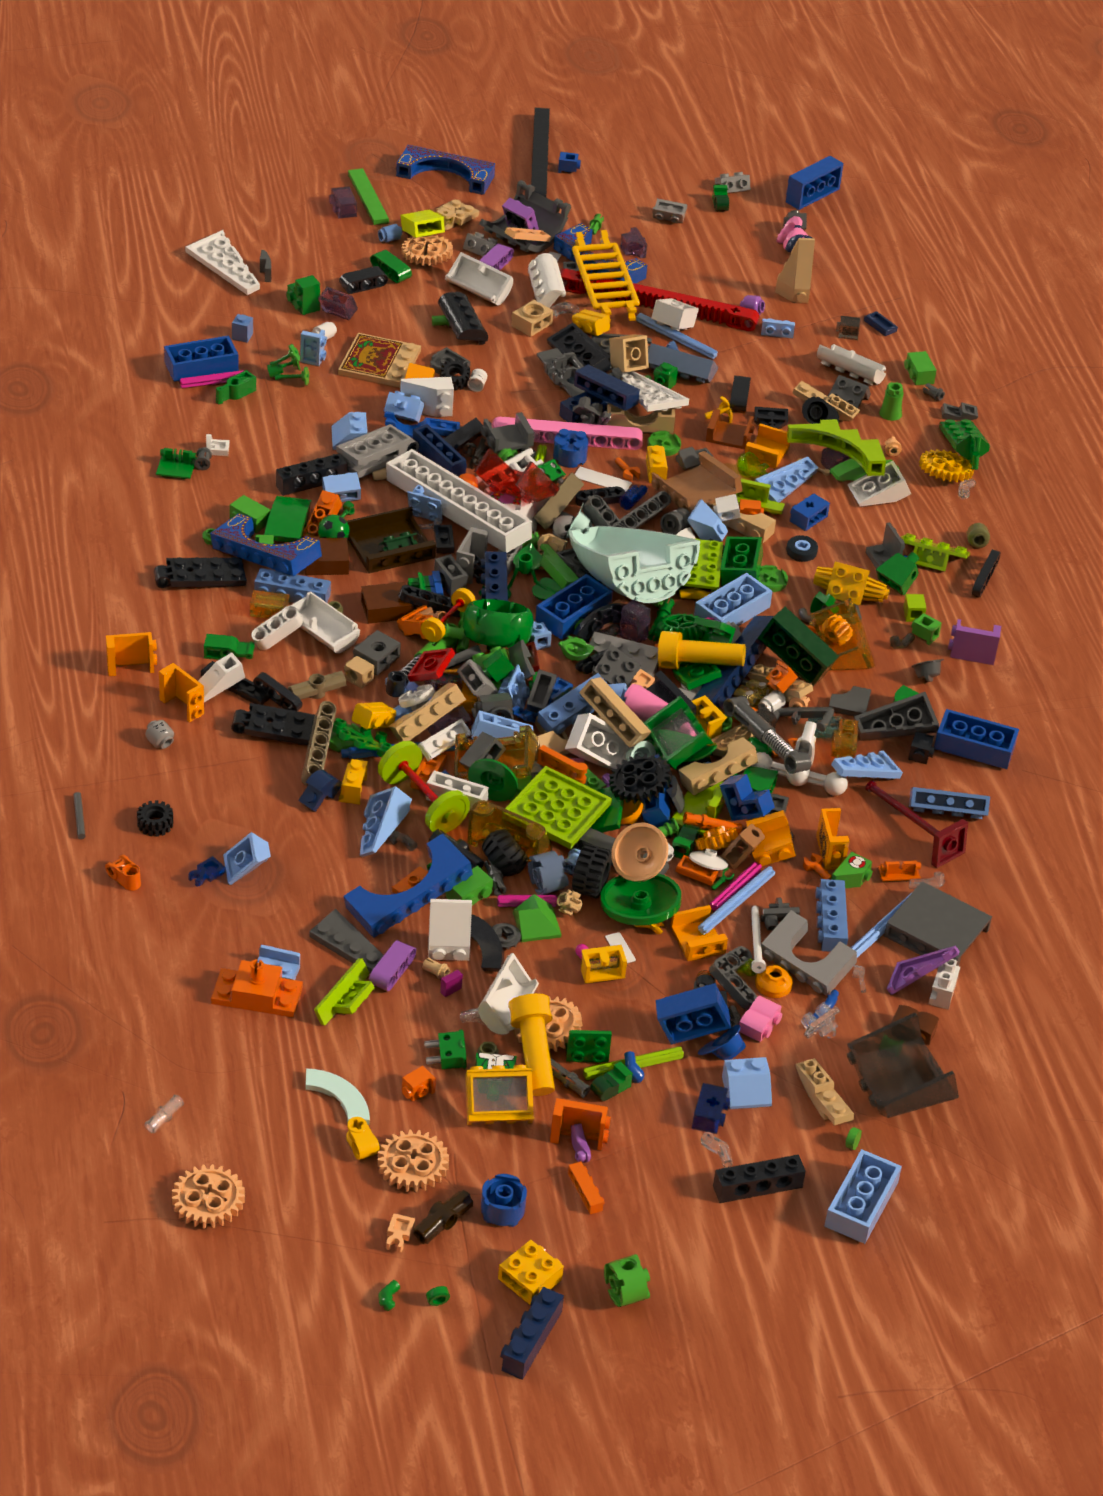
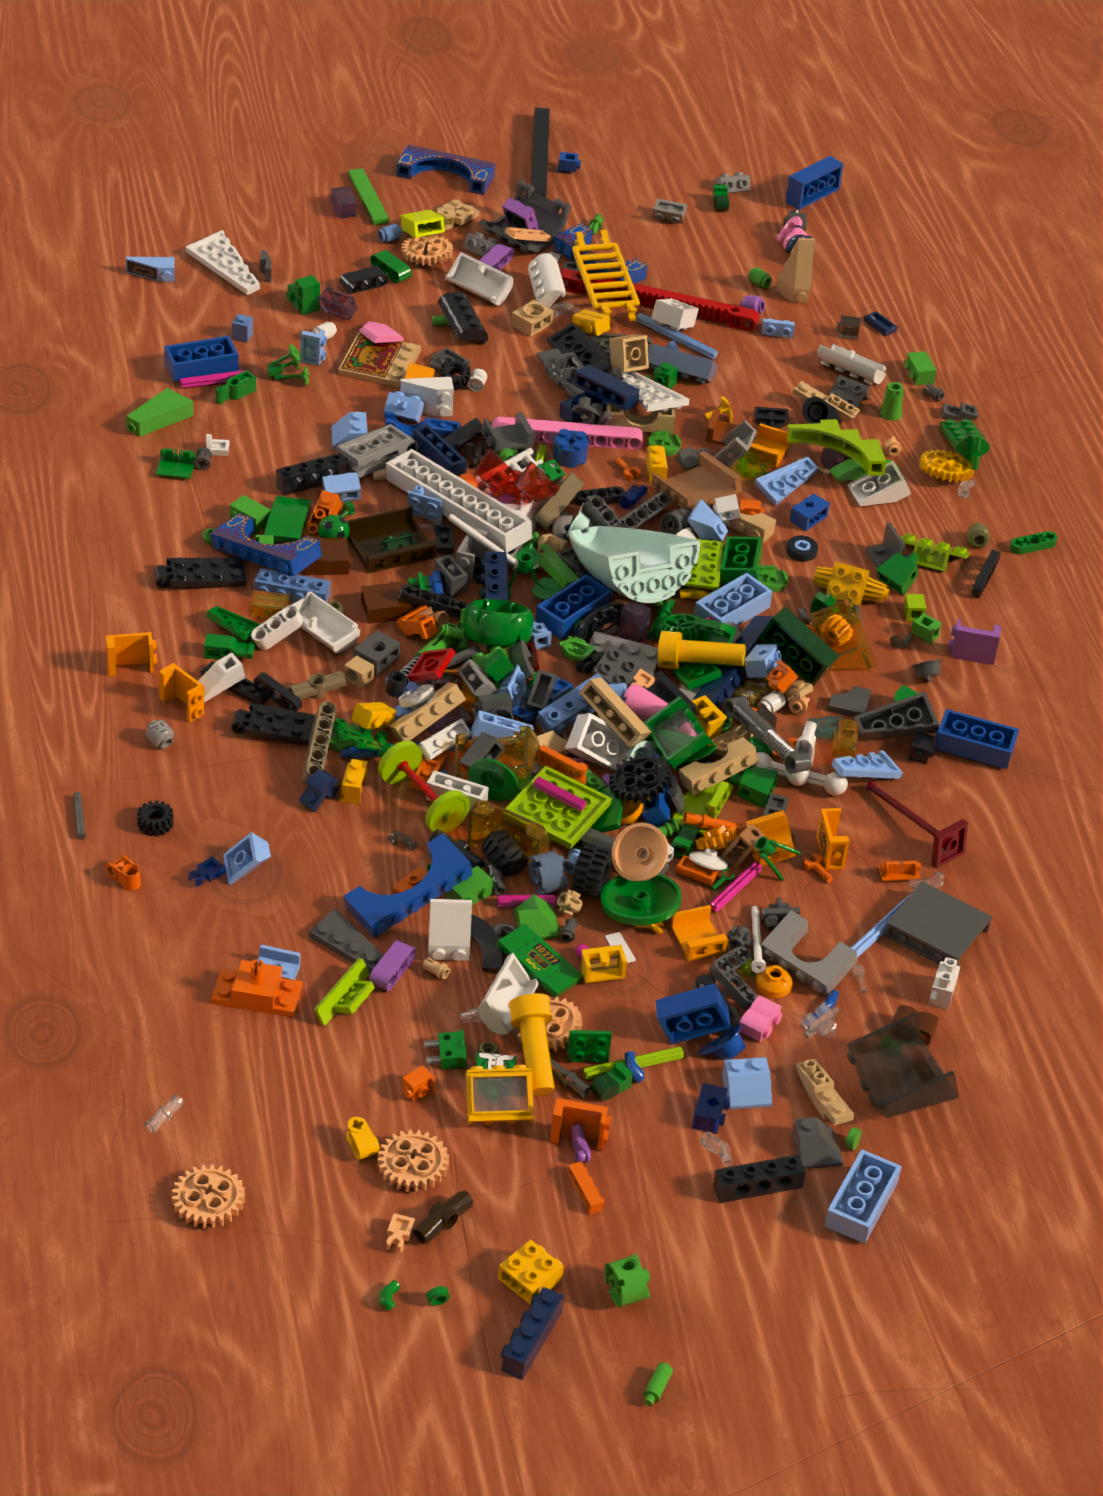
light aqua tile [305,1068,370,1125] -> none
light blue wedge [360,786,412,857] -> none
yellow axle [421,588,476,642] -> none
magenta tile [440,970,463,997] -> none
blue brick [481,1174,527,1227] -> none
white sticker [575,466,632,493] -> none
brick [620,227,647,258] -> none
light blue axle [698,866,775,935] -> none
blue brick [719,774,775,821] -> none
black beam [730,375,751,412] -> none
lime bracket [736,479,785,514] -> none
dark grey piece [770,707,834,732] -> none
medium blue brick [815,879,848,952] -> none
bright green slope [831,852,873,888] -> none
medium lavender wing [887,946,960,995] -> none
medium blue brick [909,787,990,819] -> none
none -> light blue slope [126,257,175,282]
none -> bright green slope [126,388,194,437]
none -> green wing [206,606,261,641]
none -> bright pink tile [359,321,404,343]
none -> white bar [448,514,518,571]
none -> green tile [496,924,583,998]
none -> dark pink axle [533,777,586,811]
none -> dark grey pin [559,918,578,943]
none -> bright green cylinder [643,1362,673,1406]
none -> light grey panel [714,420,757,468]
none -> dark grey gear [726,926,753,949]
none -> light blue brick [744,644,781,678]
none -> bright green brick [748,267,772,289]
none -> green plant [755,836,801,881]
none -> dark grey slope [791,1117,844,1169]
none -> green beam [1010,531,1058,554]

